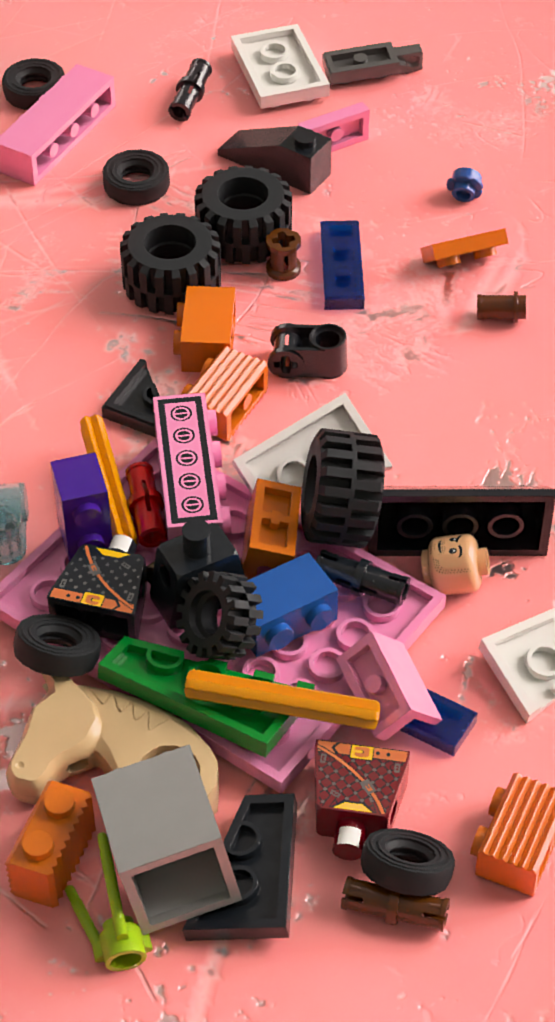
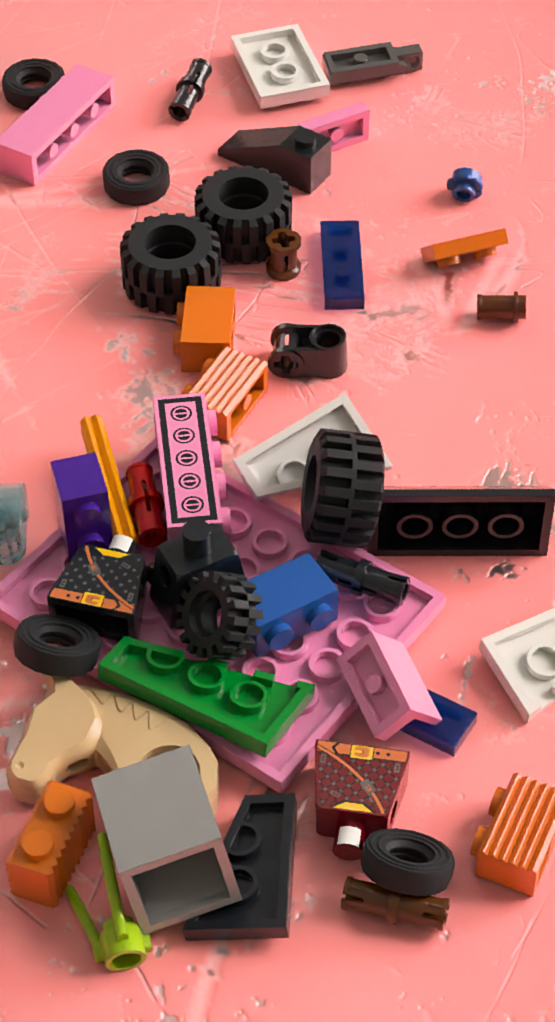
black tile [101,359,160,438] -> none
light orange axle [184,669,380,730] -> none
orange hinge [241,478,301,580] -> none
light nougat head [421,534,490,595] -> none

